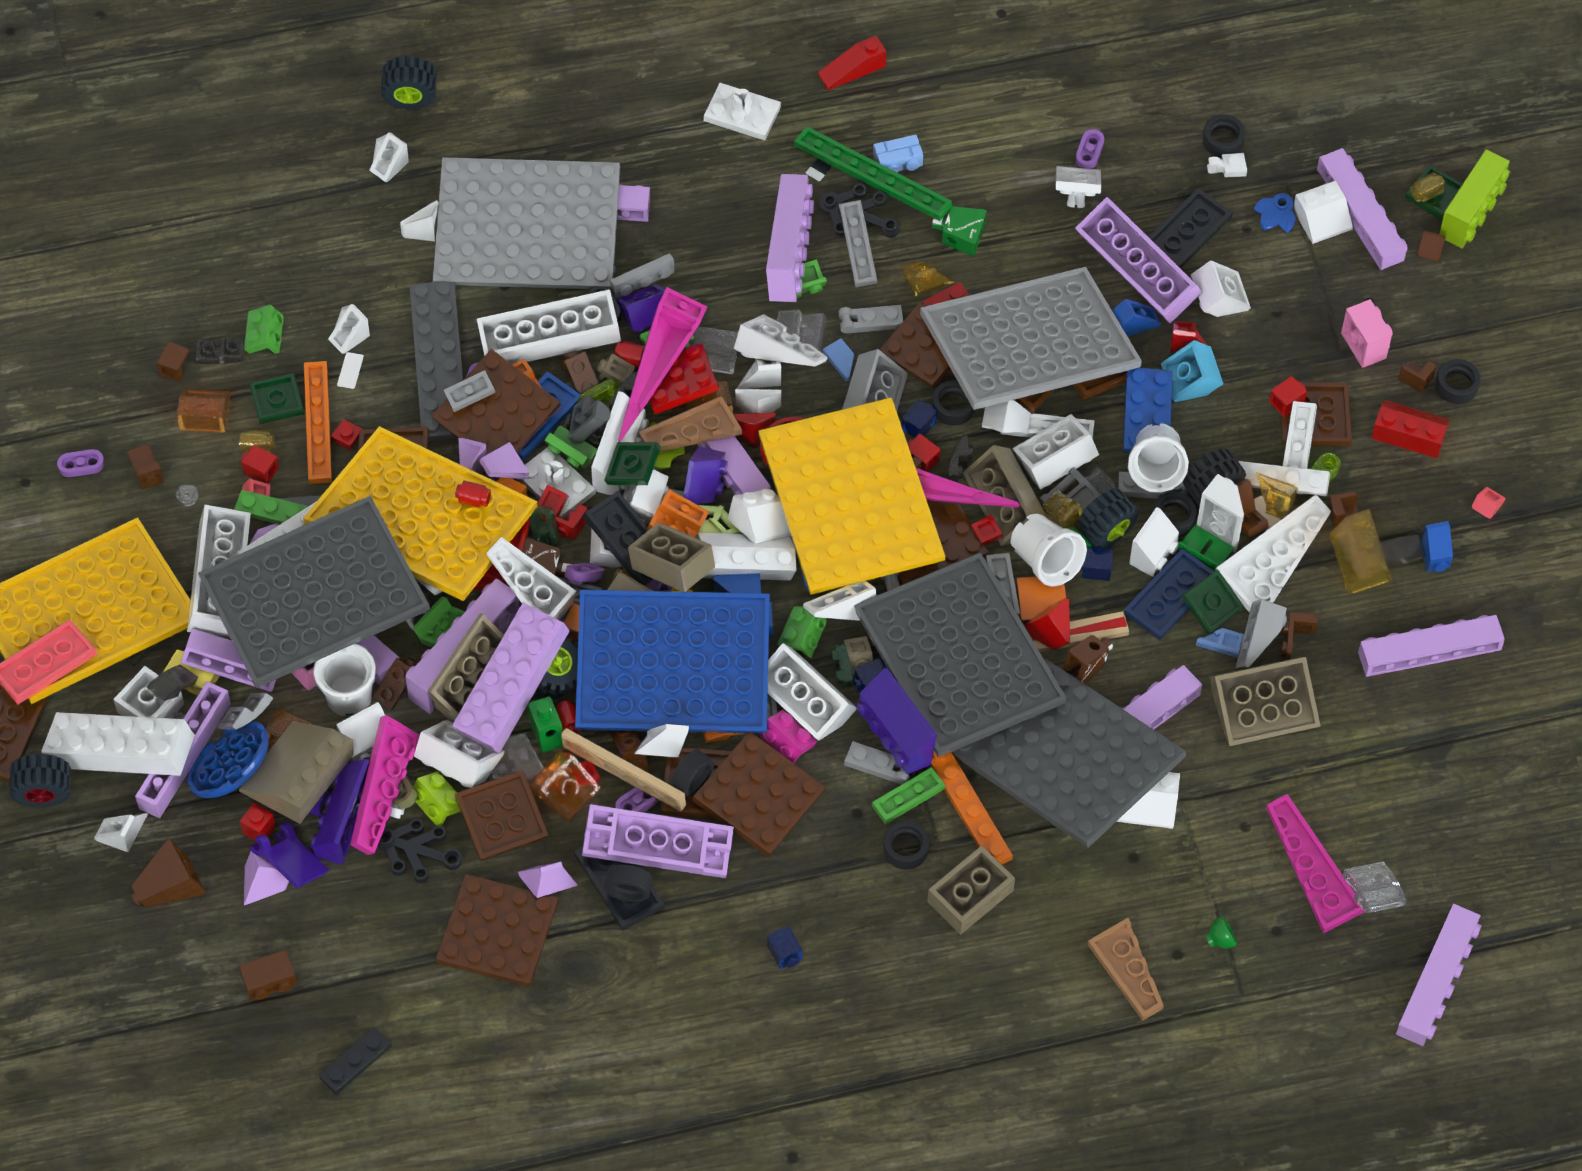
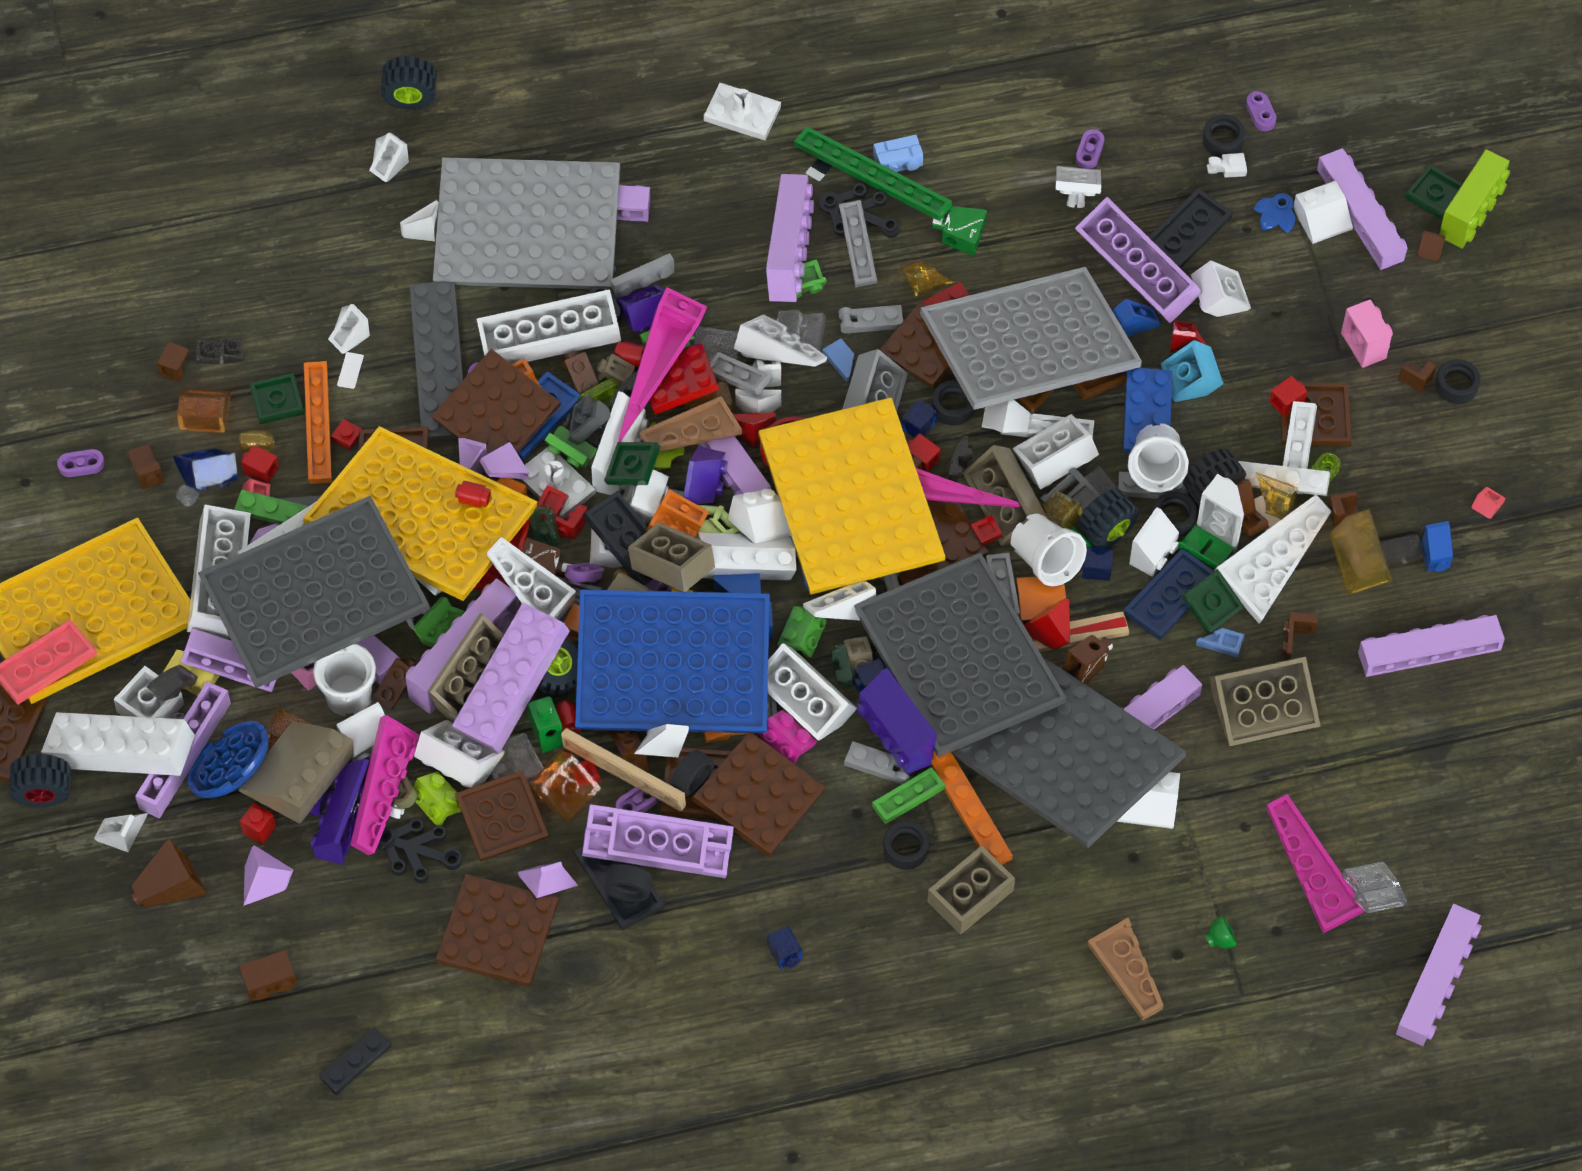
light grey slope [217,693,273,729] -> none
bright green bracket [244,305,284,354] -> none
dark purple flag [250,822,329,889] -> none
light grey plate [444,370,496,412] -> none
red slope [818,36,886,90] -> none
light grey slope [1235,599,1287,670] -> none
red slope [1371,400,1450,458] -> none
clear yellow brick [1410,172,1445,202] -> none
none -> clear blue slope [174,448,238,491]
none -> light grey plate [710,352,771,396]
none -> medium lavender plate [1246,91,1276,131]

